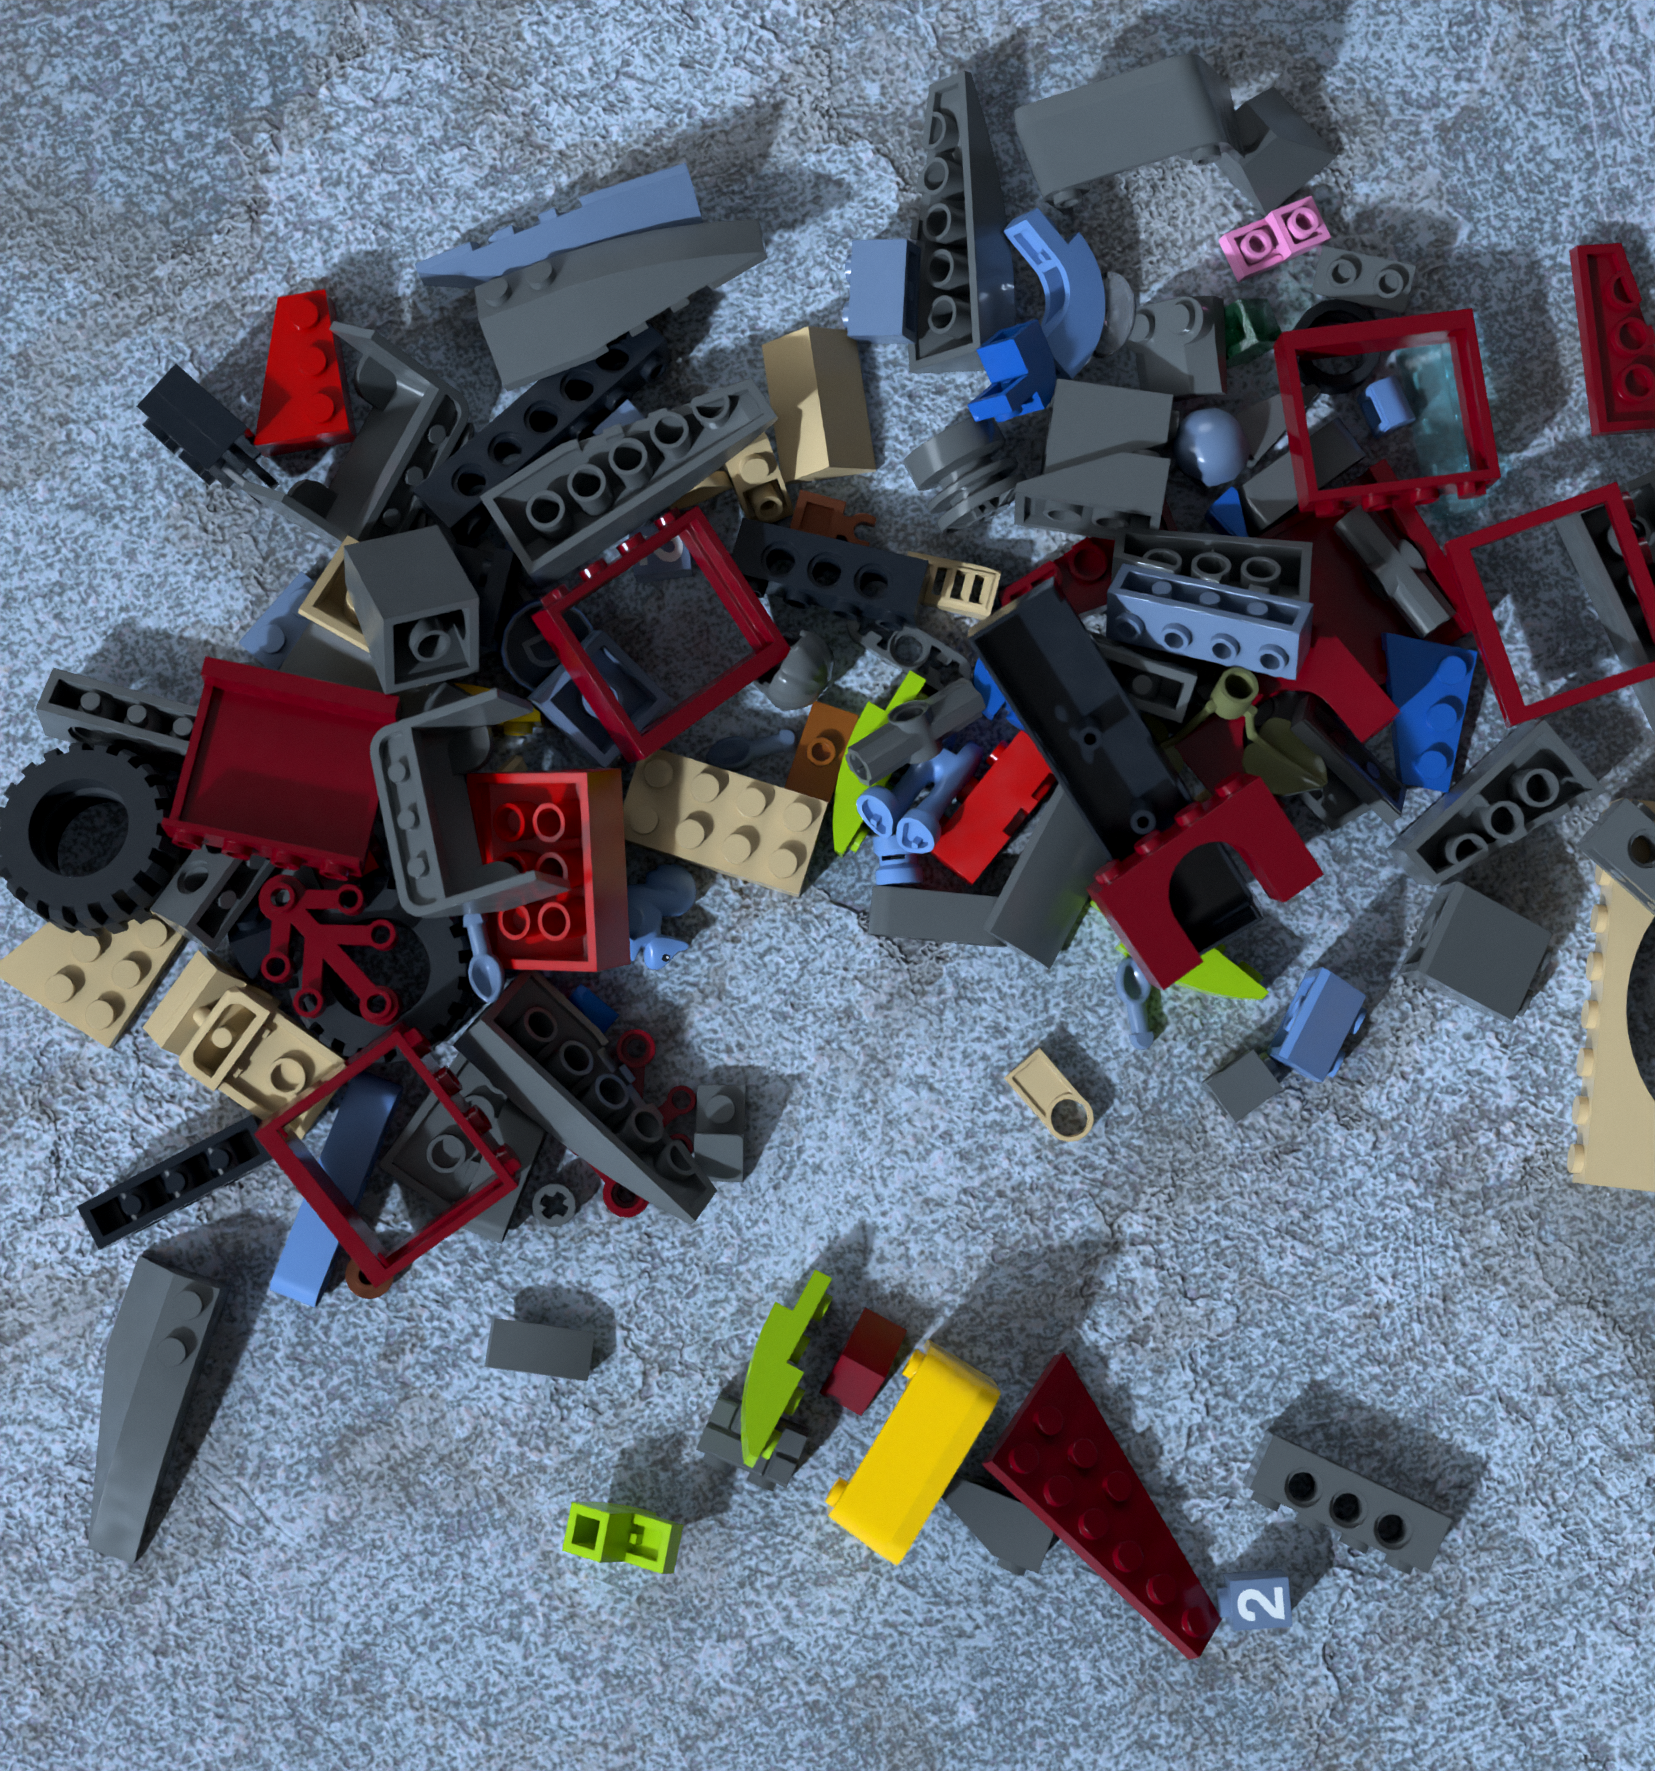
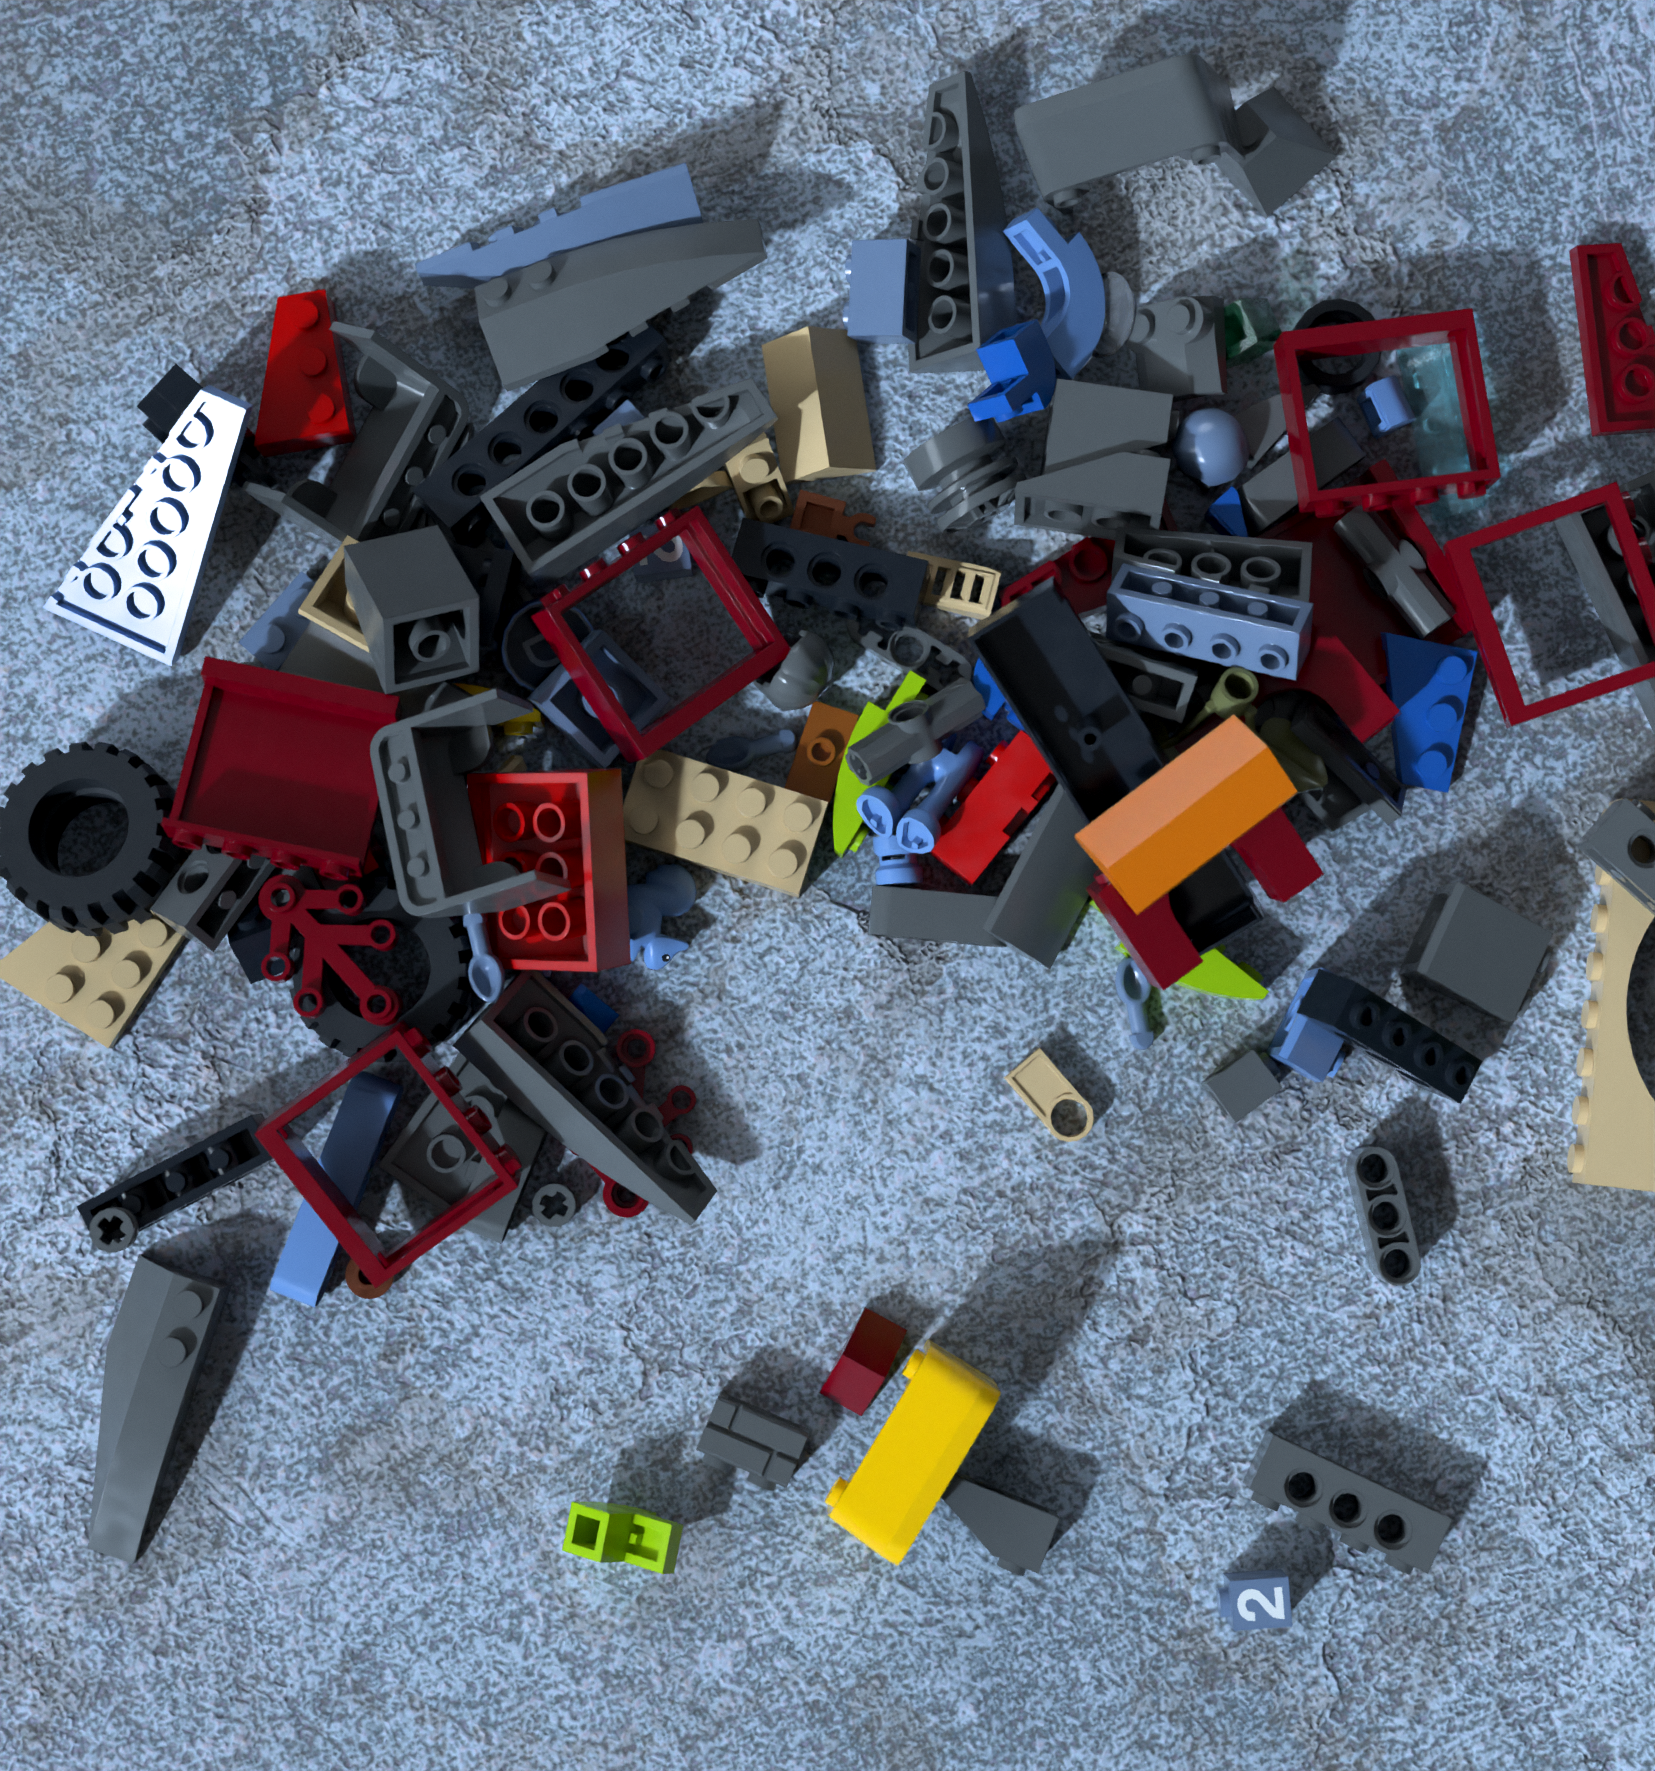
dark grey brick [35,668,198,773] -> none
tan piece [143,947,349,1140] -> none
dark grey slope [484,1318,595,1381] -> none
dark grey slope [694,1084,746,1182] -> none
lime slope [741,1269,833,1468] -> none
dark red wing [982,1352,1222,1660] -> none
bright pink slope [1218,196,1331,283] -> none
dark grey bracket [1311,245,1417,312] -> none
dark grey wedge [1387,719,1606,886] -> none
none -> wing [42,385,253,666]
none -> dark grey bush [89,1207,139,1252]
none -> orange slope [1075,715,1298,916]
none -> black brick [1297,969,1483,1104]
none -> dark grey beam [1346,1146,1421,1286]

